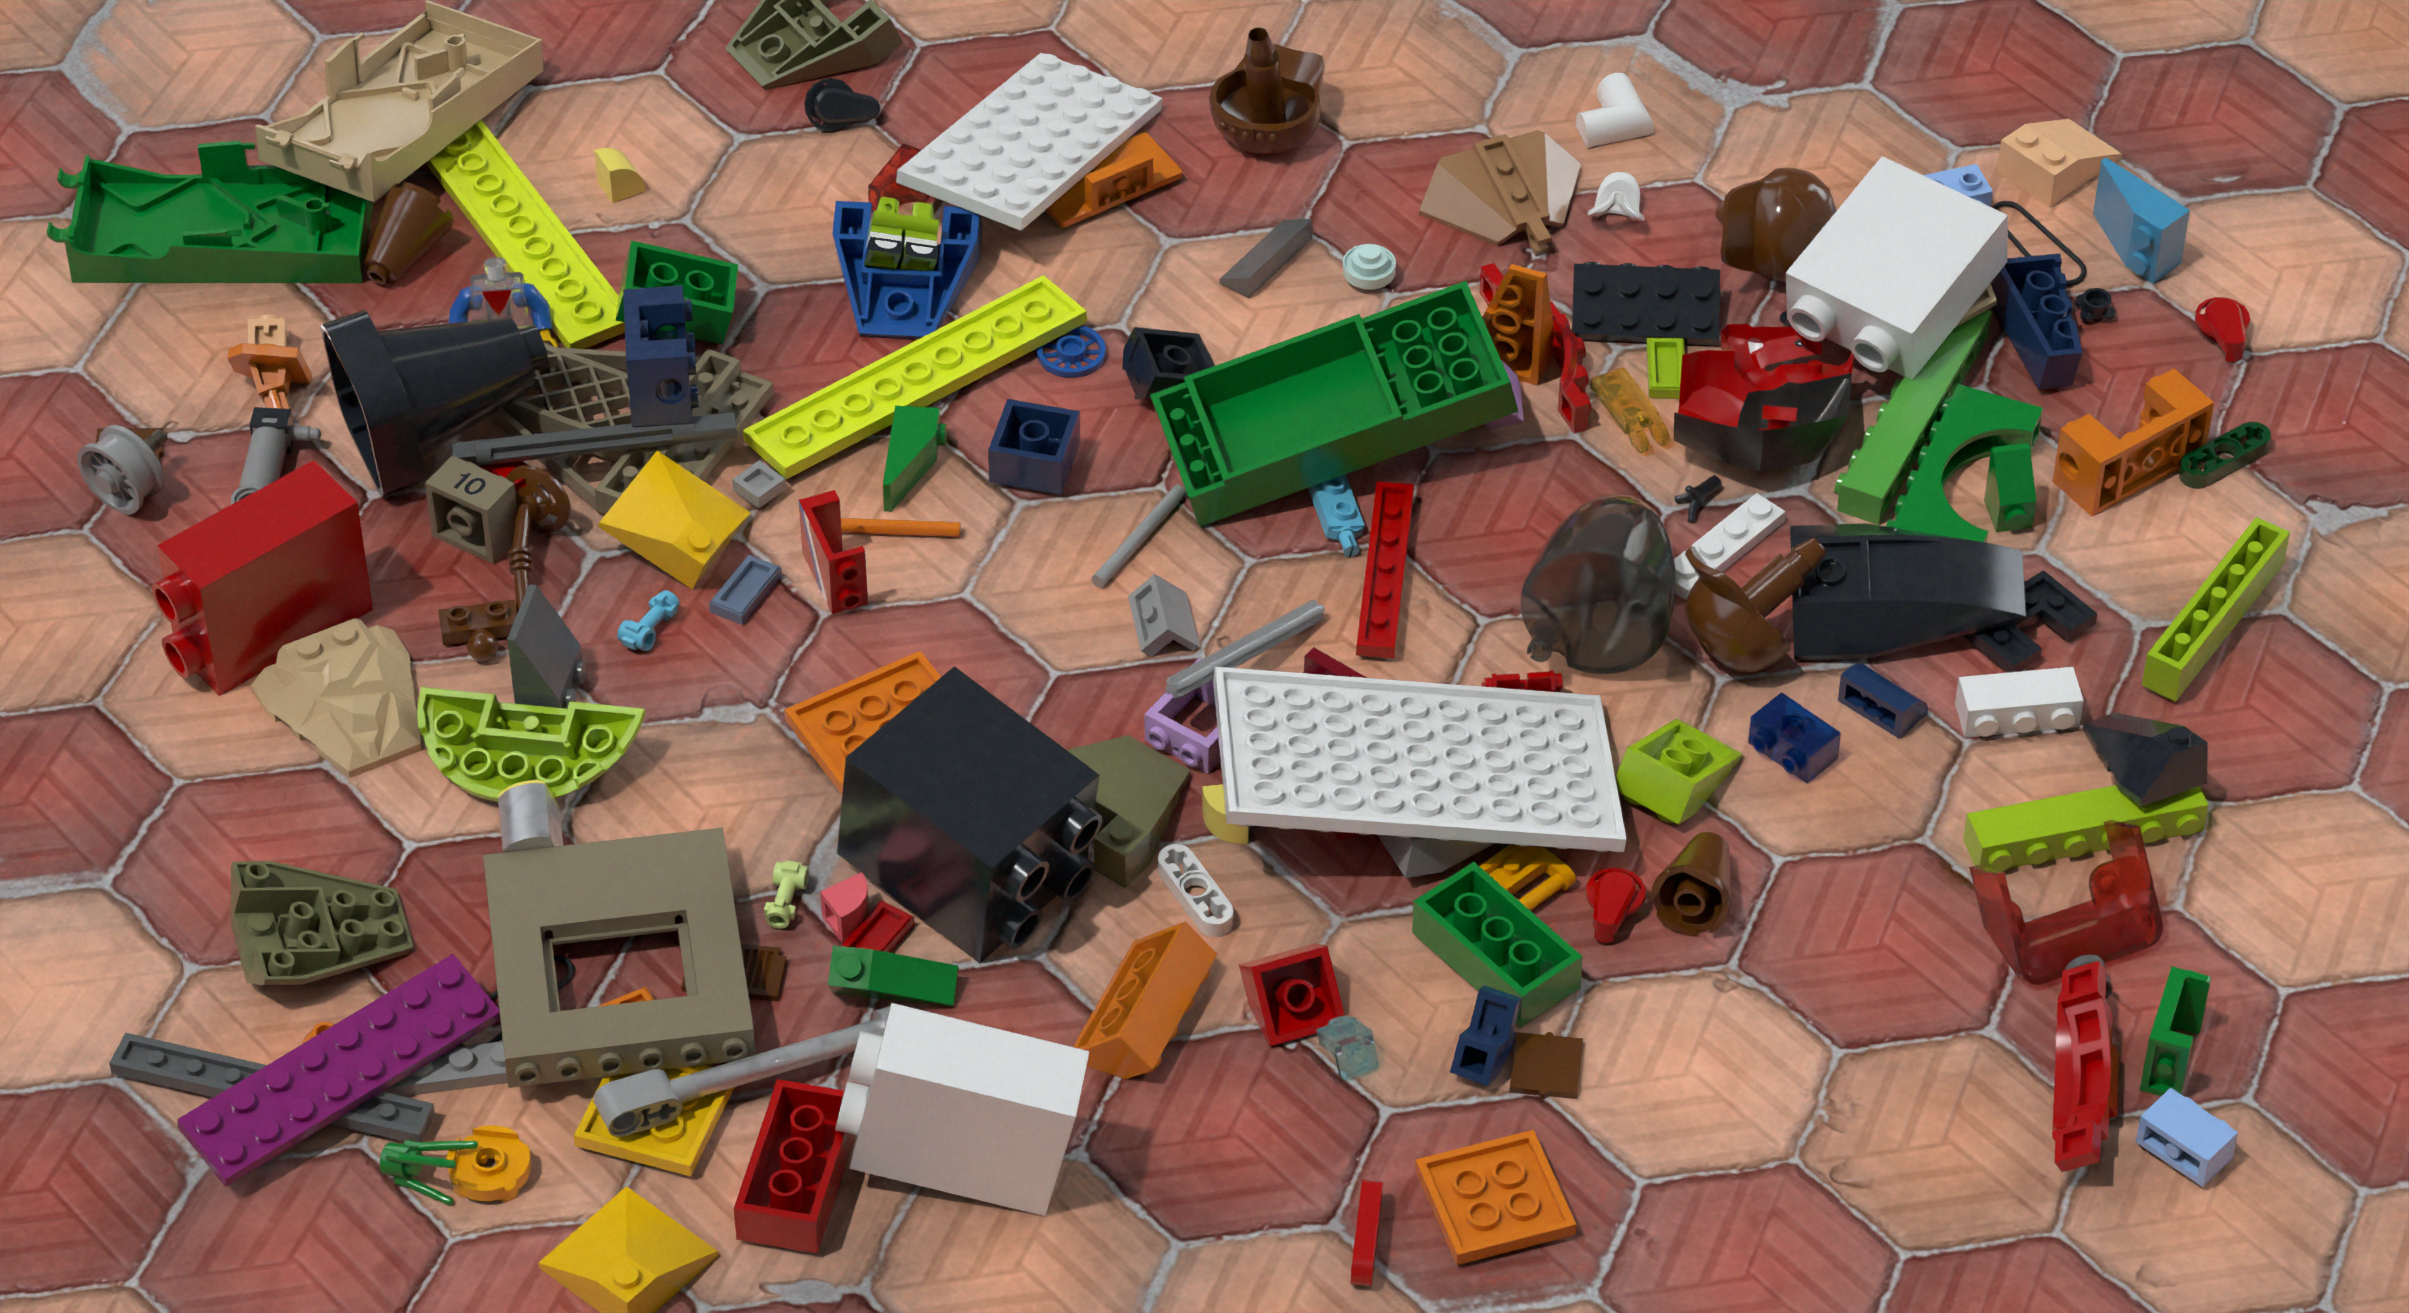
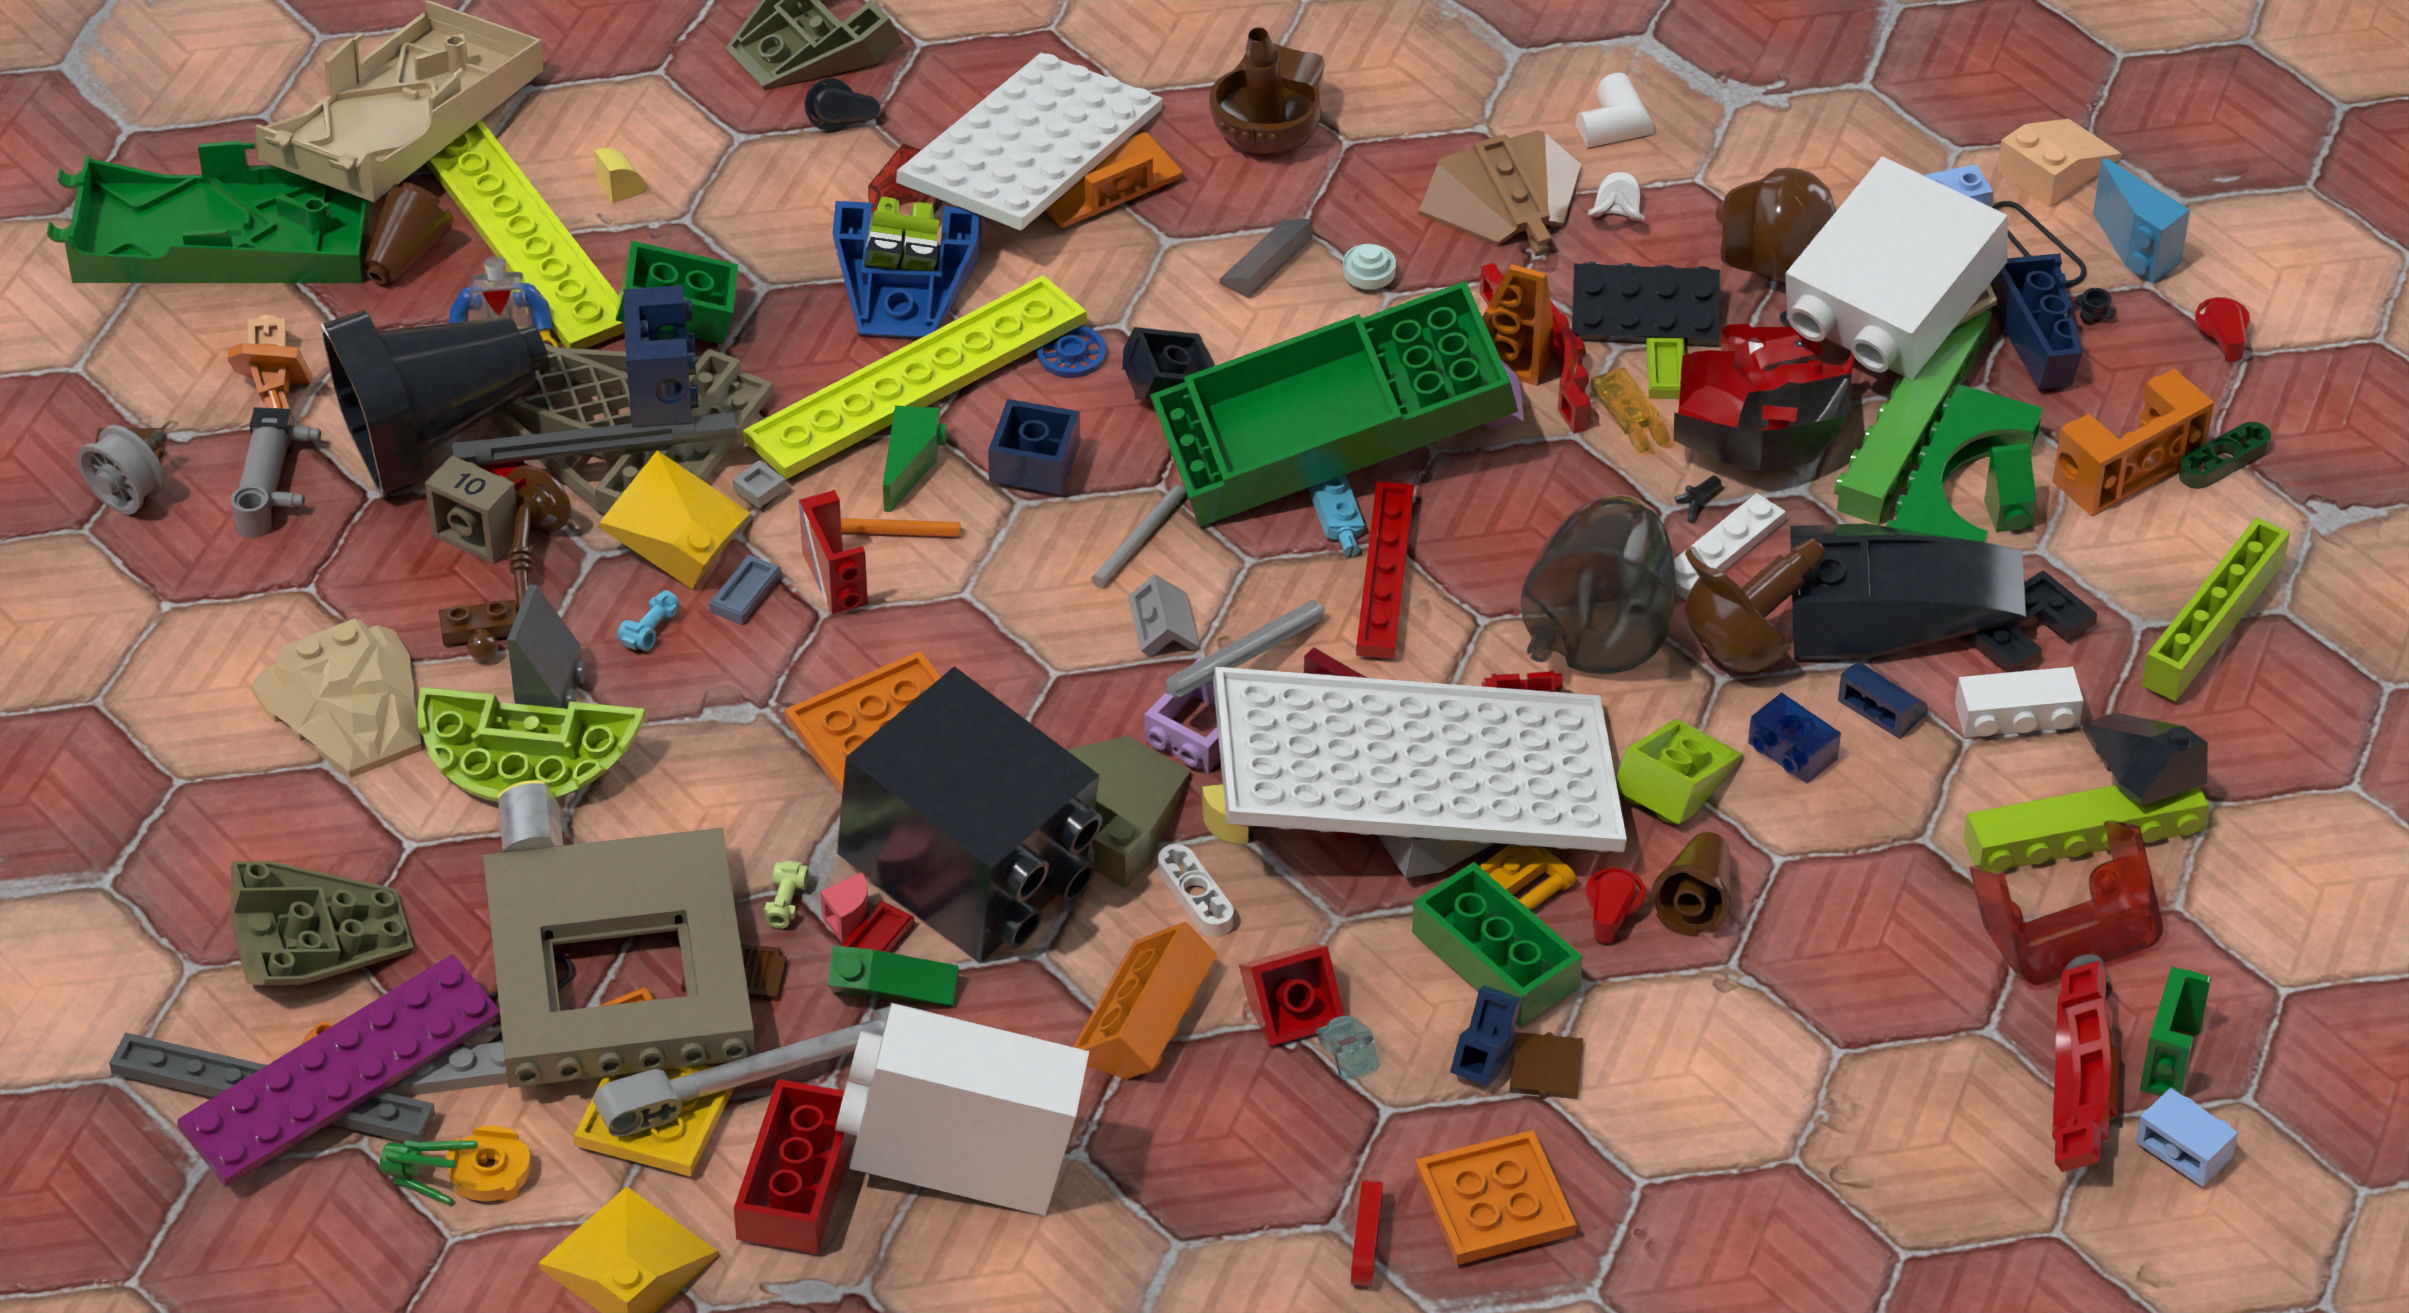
red brick [152,460,373,696] -> none

